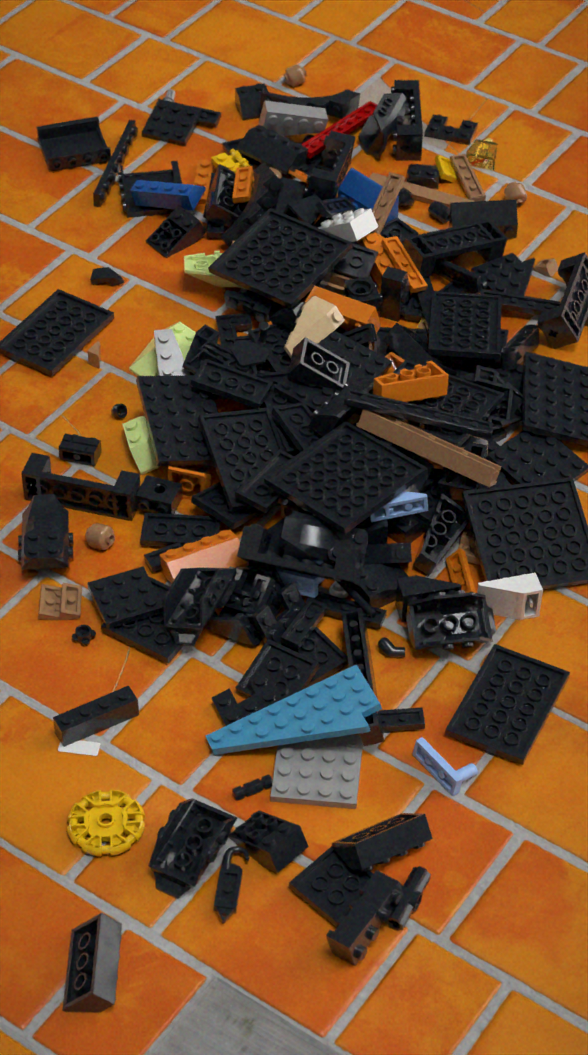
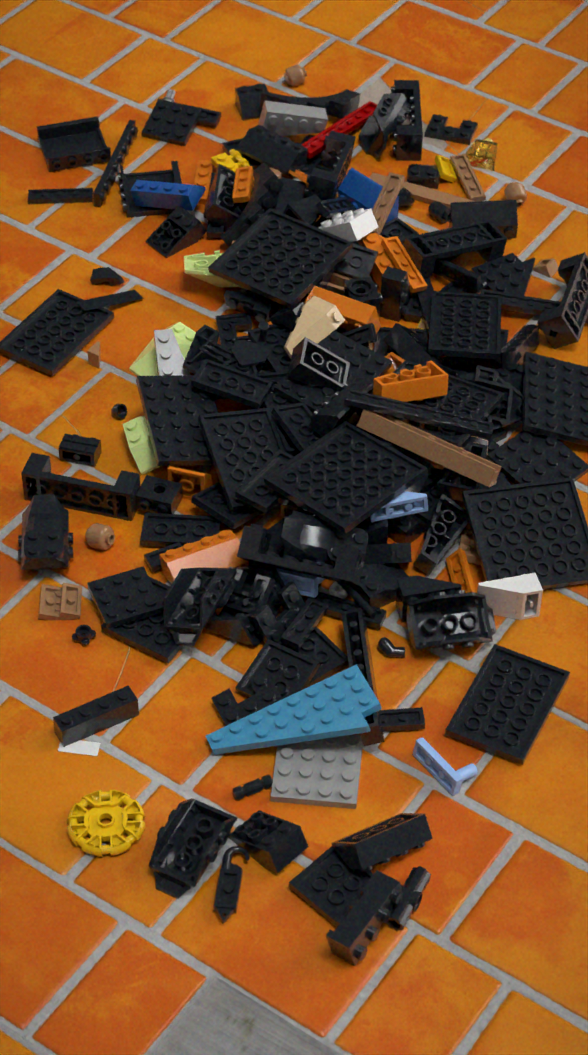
black slope [63,913,122,1013] -> none
none -> black tile [28,188,93,204]
none -> black sticker [77,290,144,311]

